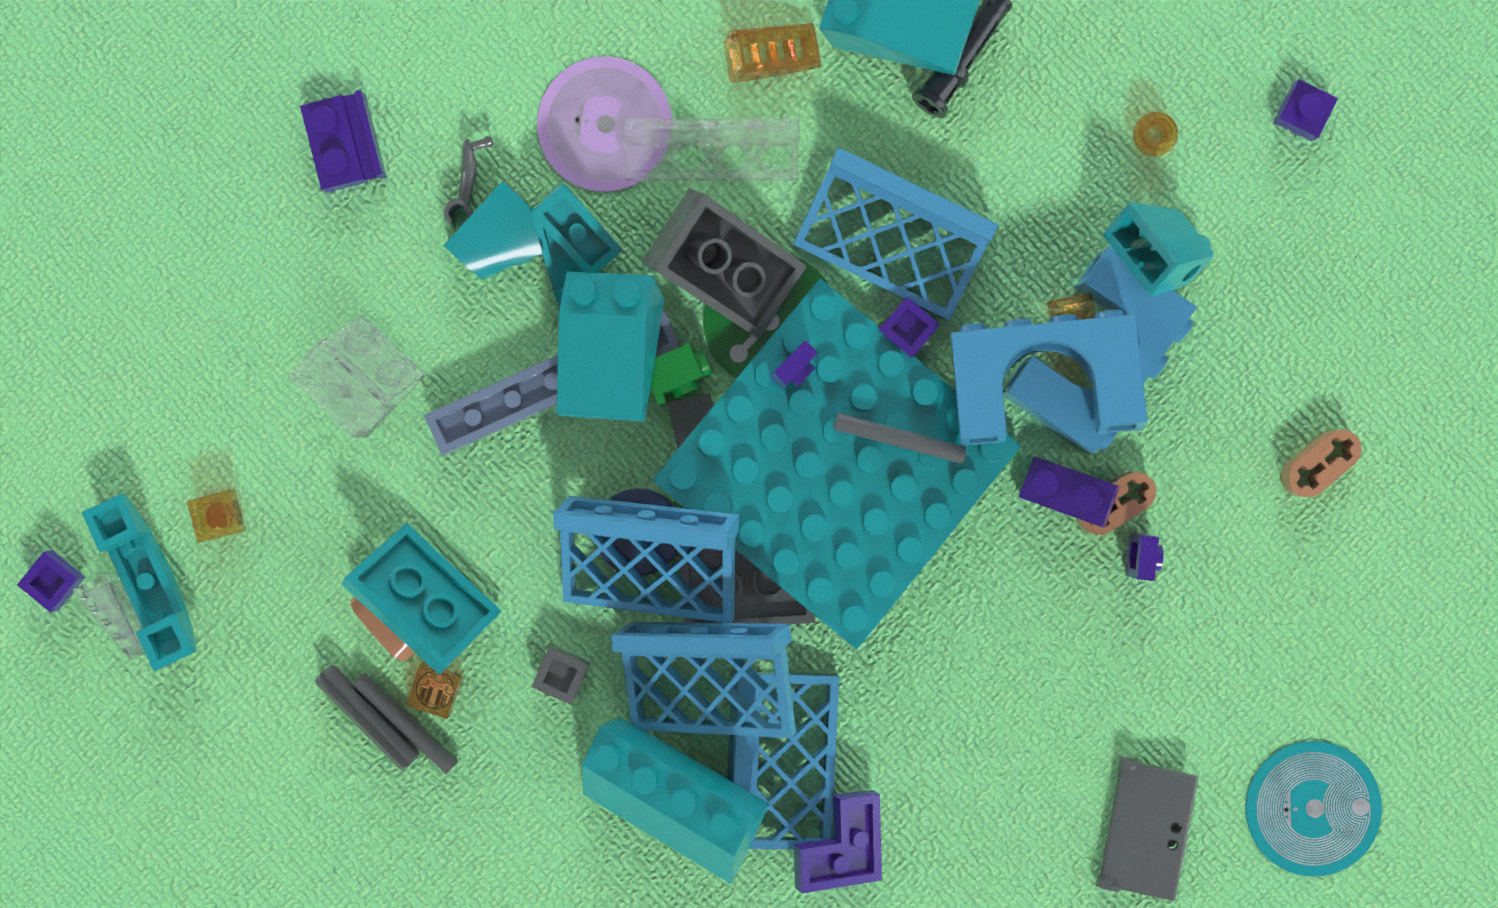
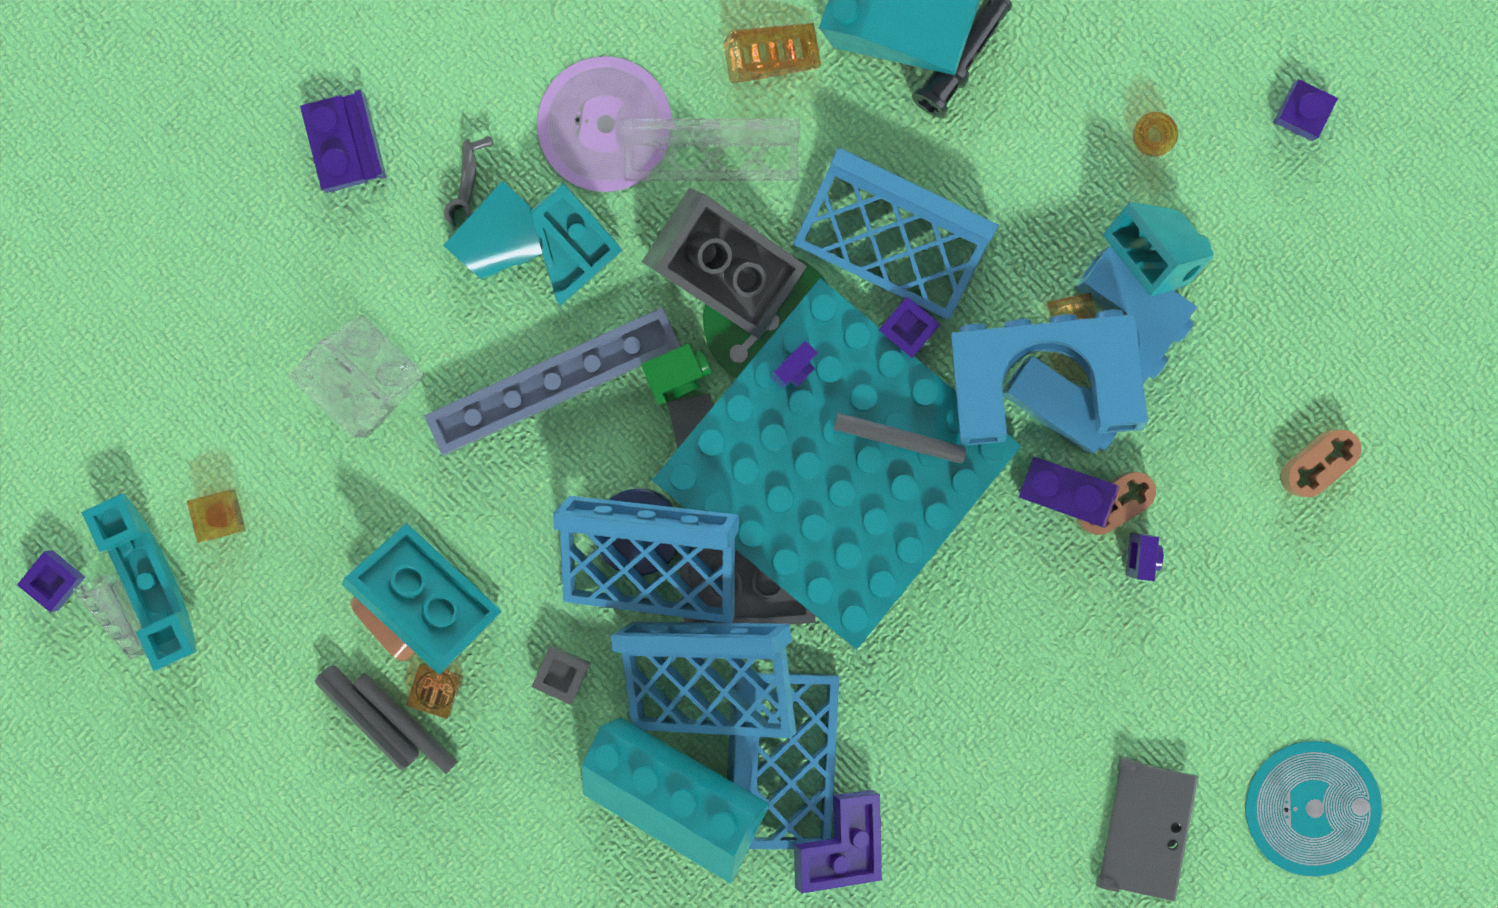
teal slope [556,272,665,422] -> none

